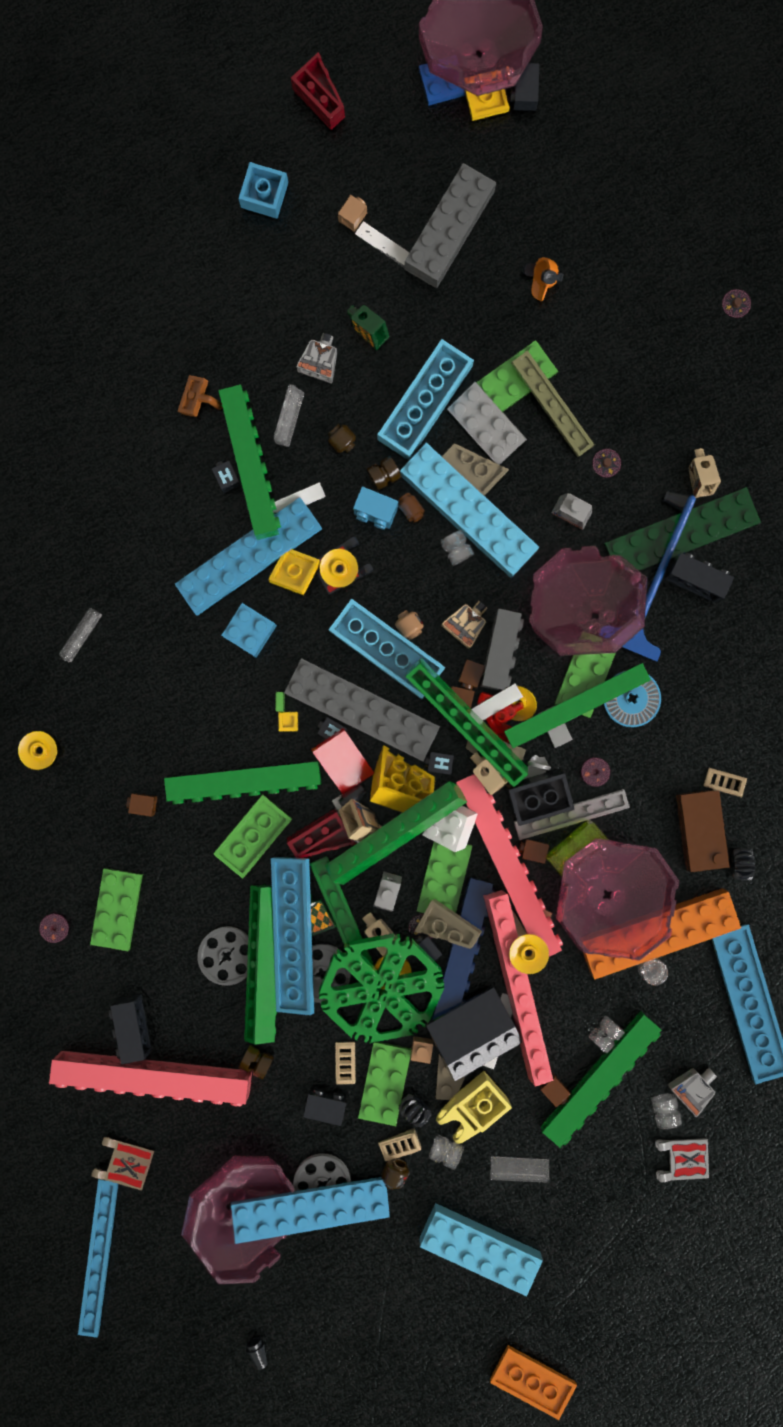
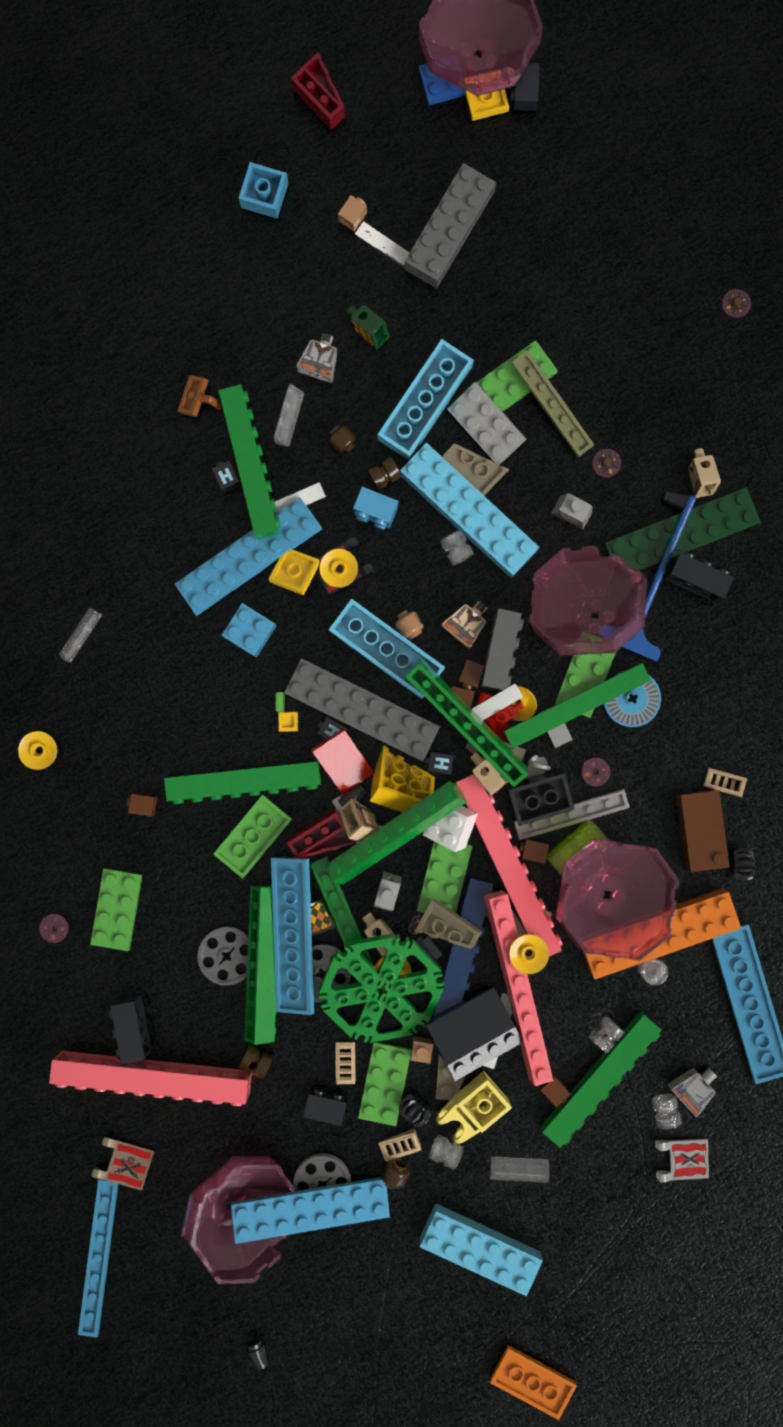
reddish brown brick [398,493,425,522] -> none
orange cap [522,257,564,301] -> none

